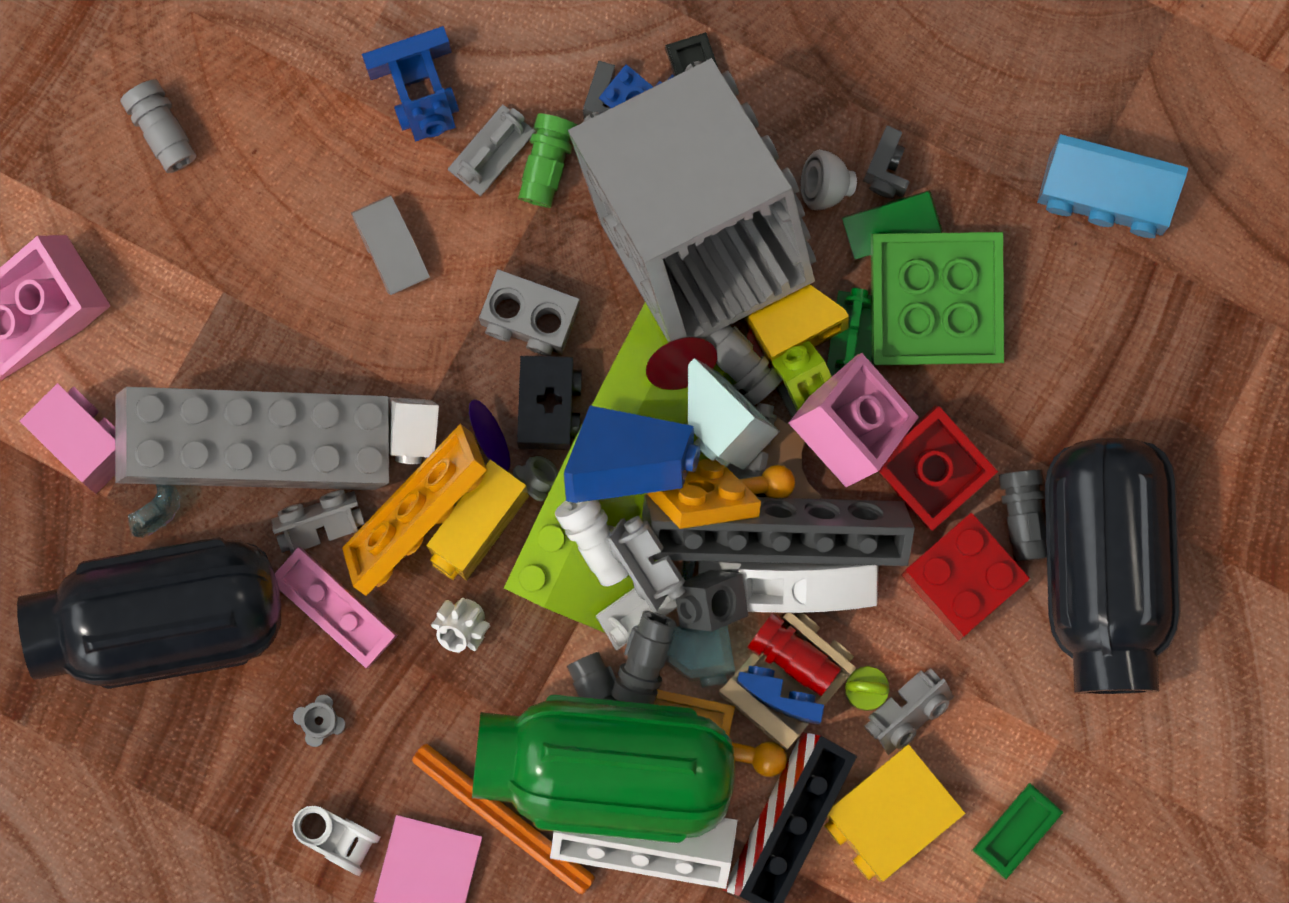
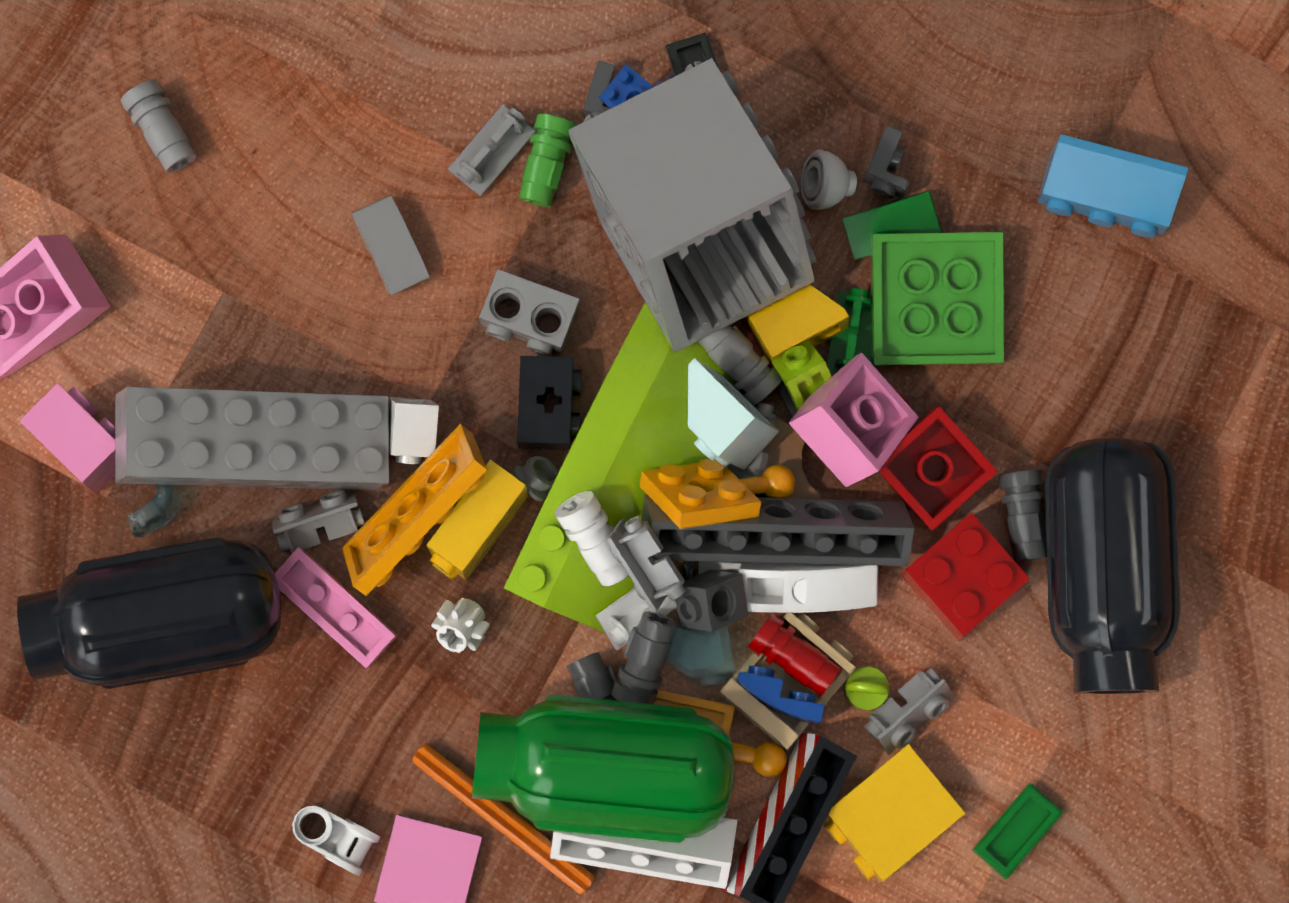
light grey plate [293,695,345,747] -> none
blue tile [362,26,459,142] -> none
dark purple sticker [469,400,510,471] -> none
blue slope [564,406,700,503] -> none
dark red sticker [646,337,717,390] -> none

